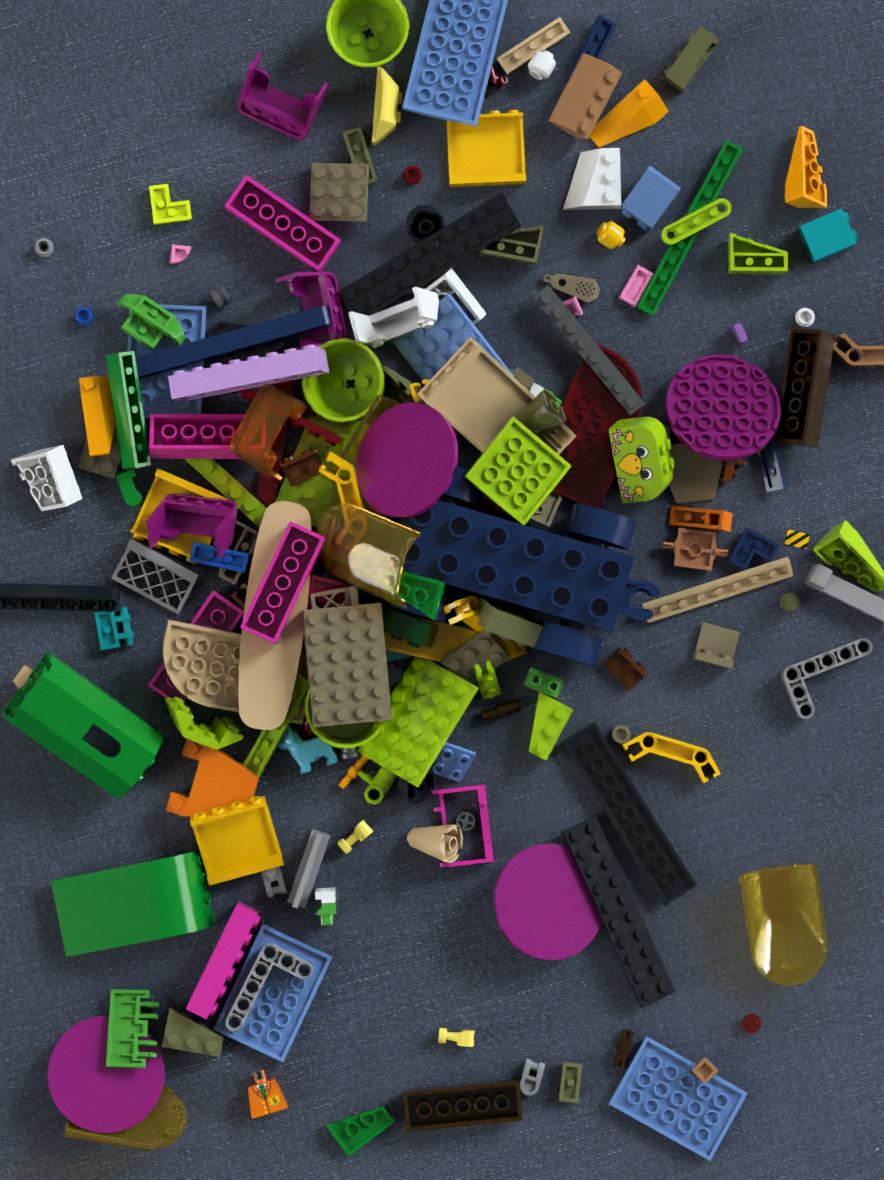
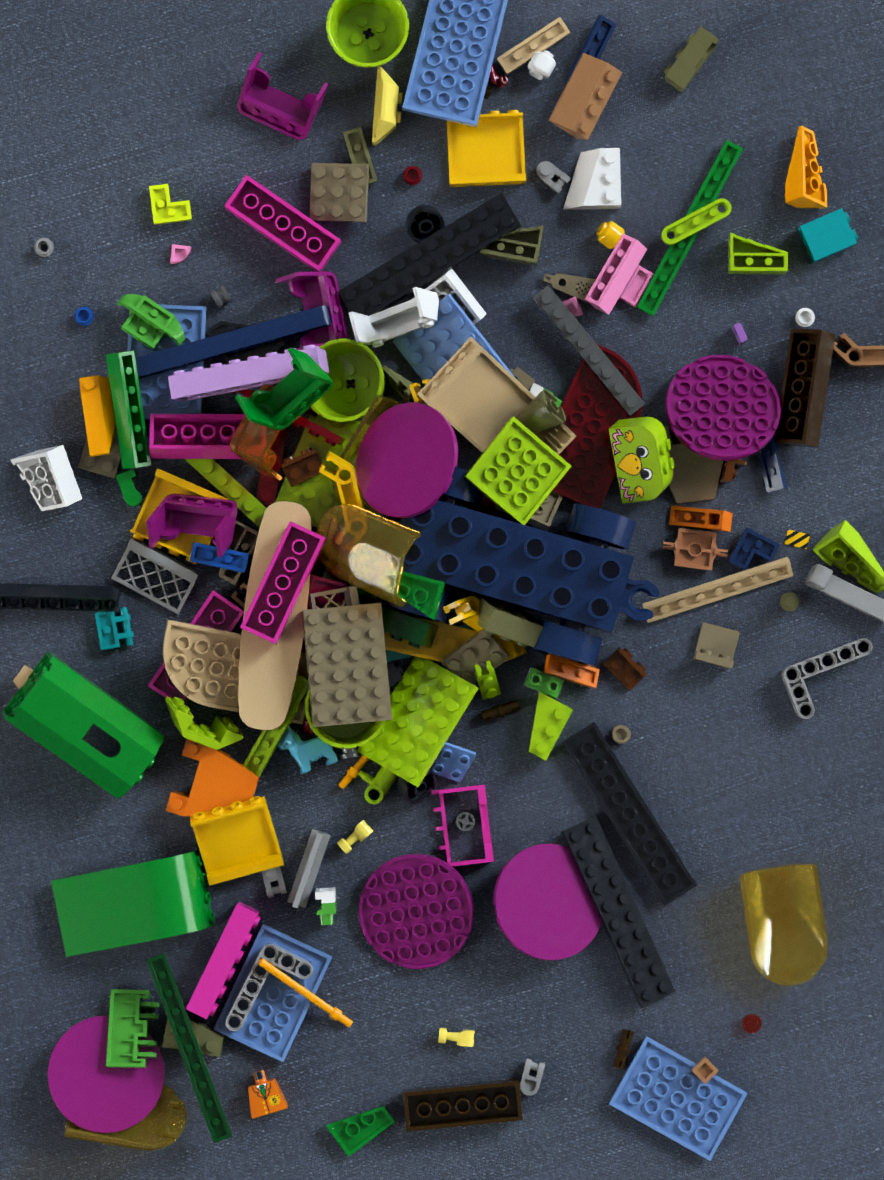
tan cone [407,824,463,863] -> none
olive plate [558,1061,582,1103] -> none
light orange wedge [590,80,669,148] -> none
medium blue slope [620,166,681,231] -> none
yellow piece [622,732,721,783] -> none
none -> dark green plate [146,953,233,1143]
none -> green windscreen [235,347,333,431]
none -> light orange bar [258,958,353,1027]
none -> magenta tile [358,854,474,969]
none -> light grey plate [536,161,571,194]
none -> orange plate [543,654,600,689]
none -> bright pink brick [585,234,647,315]

